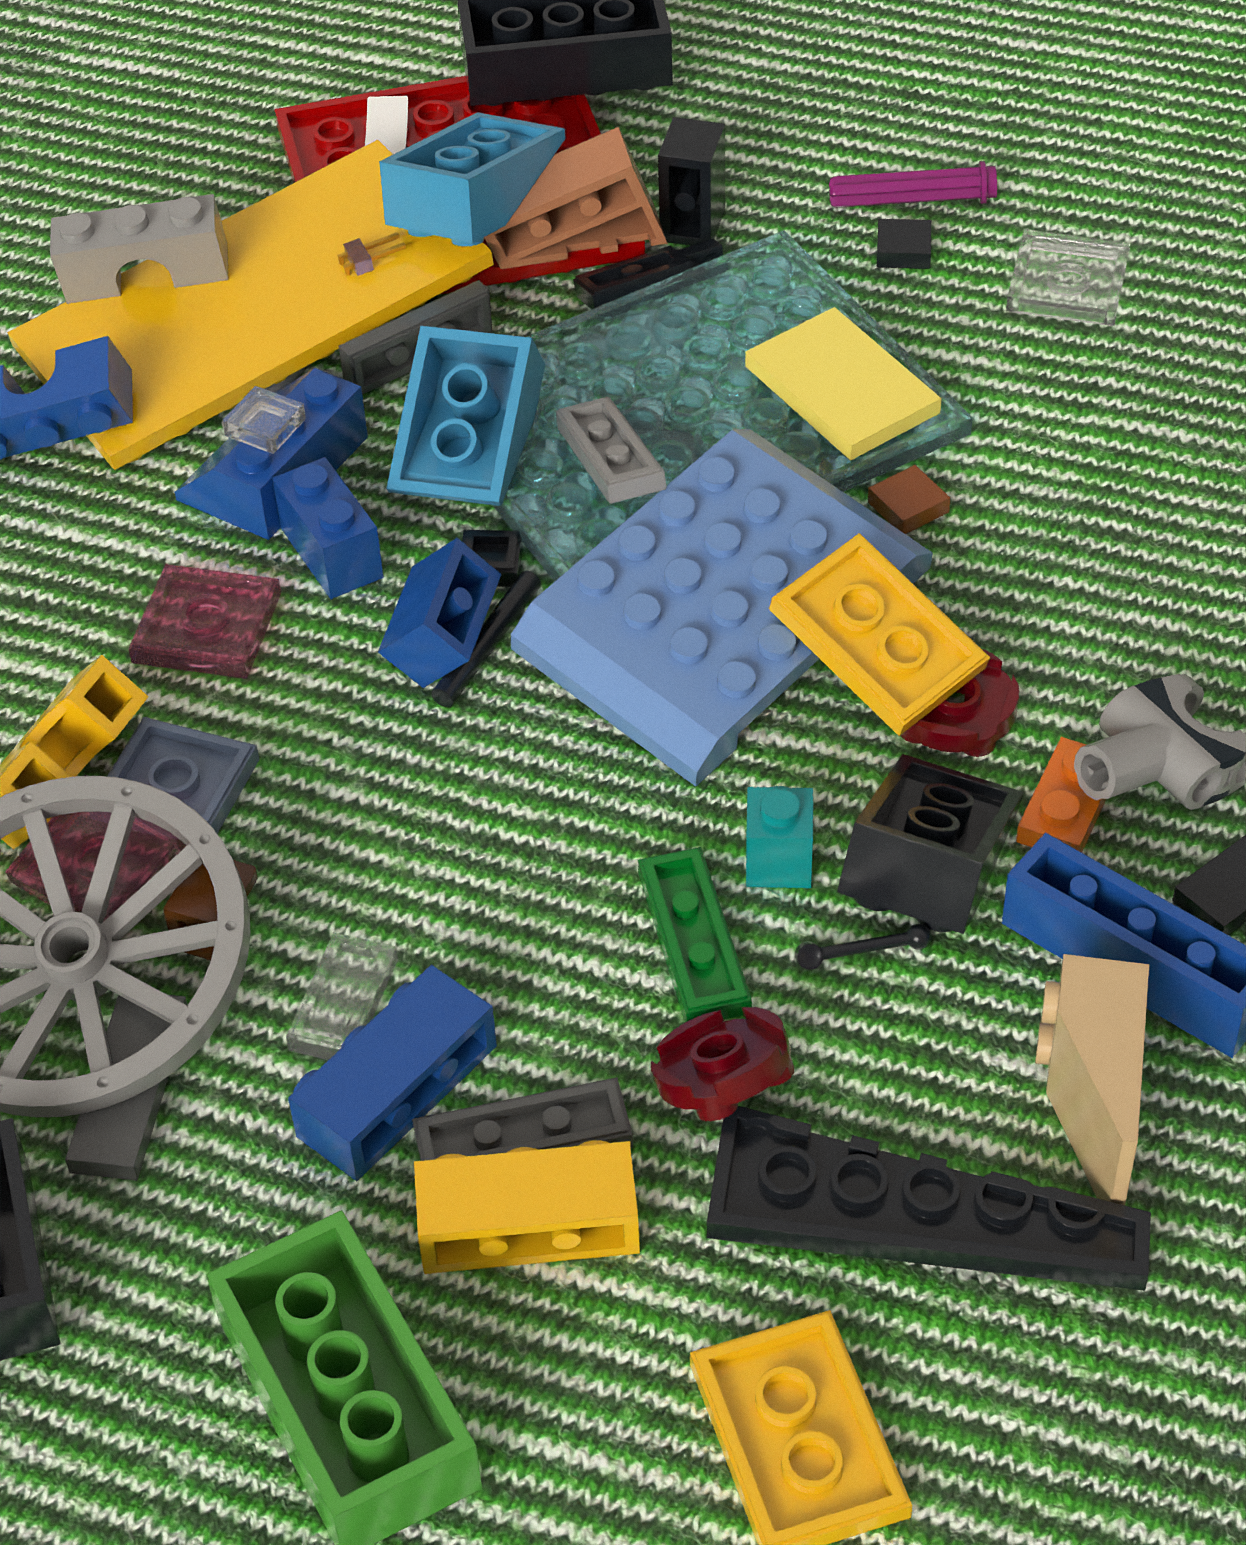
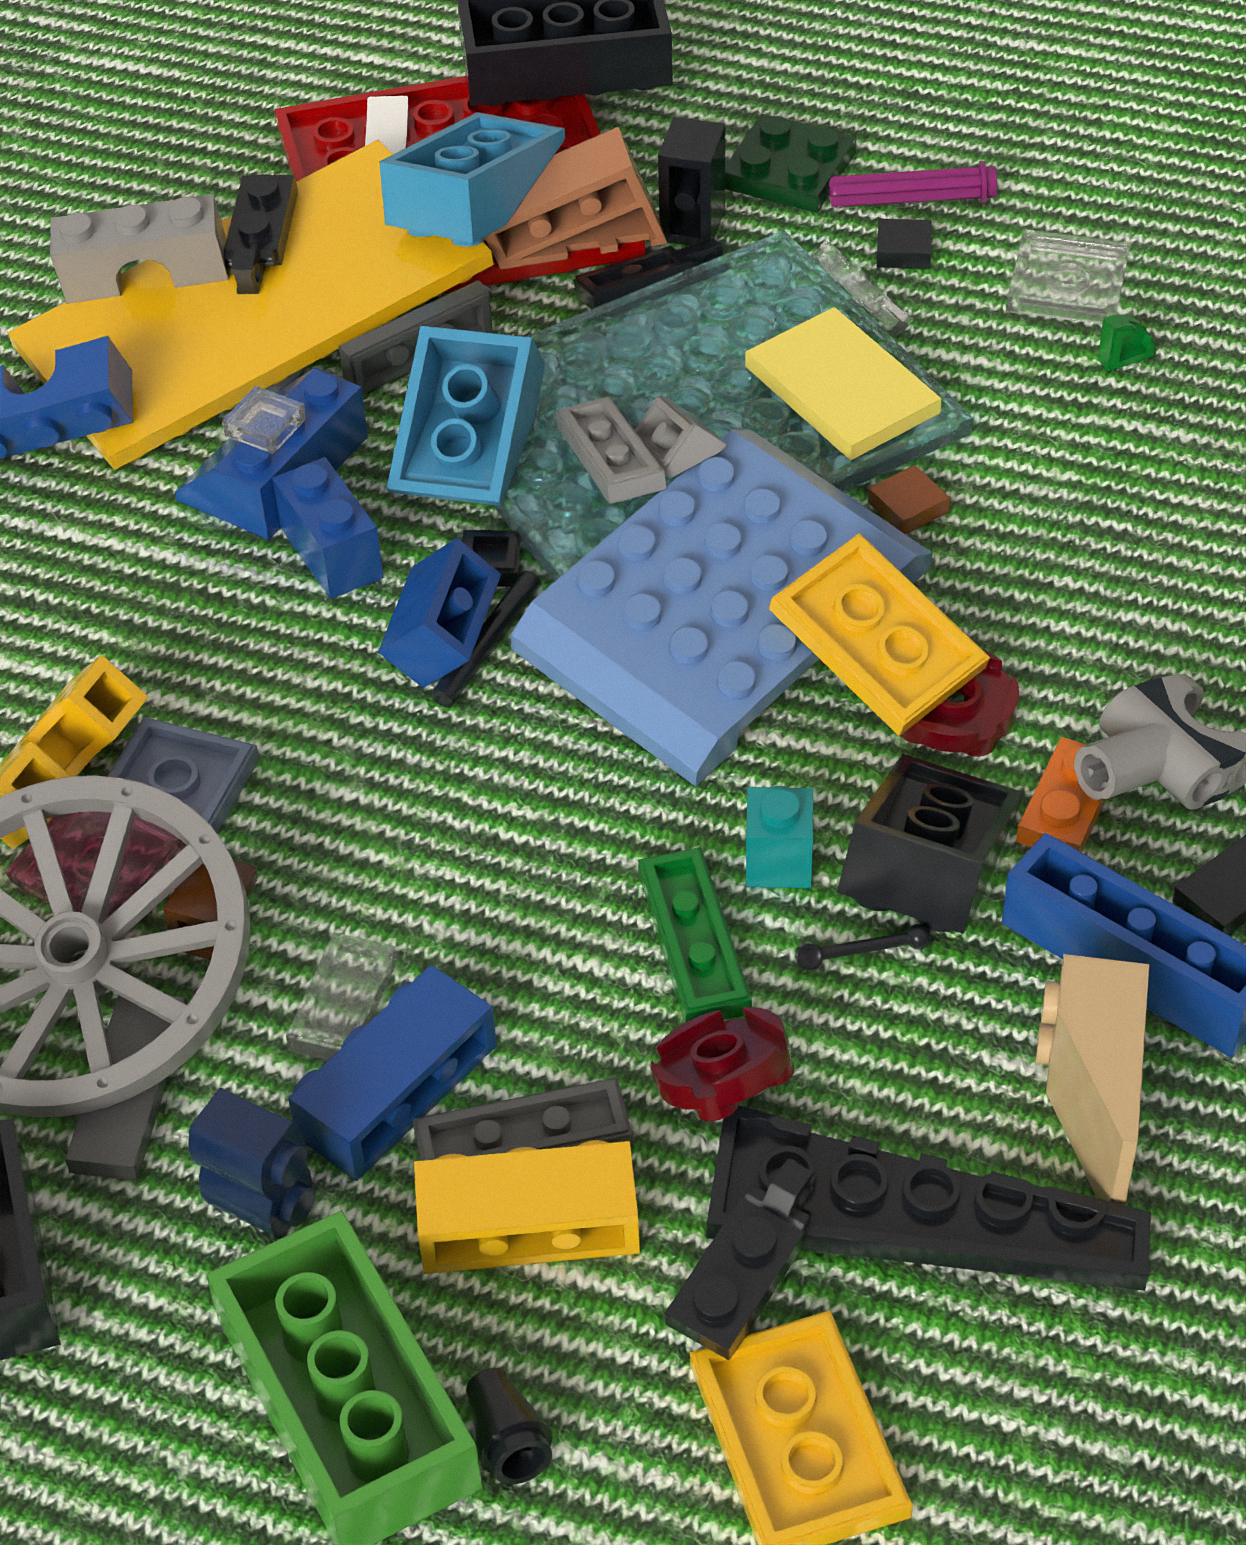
clear pink tile [128,564,281,679] -> none
piece [337,232,406,276] -> none
none -> dark blue brick [188,1088,315,1239]
none -> black hinge [224,174,298,294]
none -> black cone [466,1368,553,1485]
none -> light grey slope [634,394,728,479]
none -> black hinge [664,1158,814,1360]
none -> dark green plate [725,114,856,213]
none -> clear tile [813,240,914,334]
none -> green tile [1098,315,1156,372]

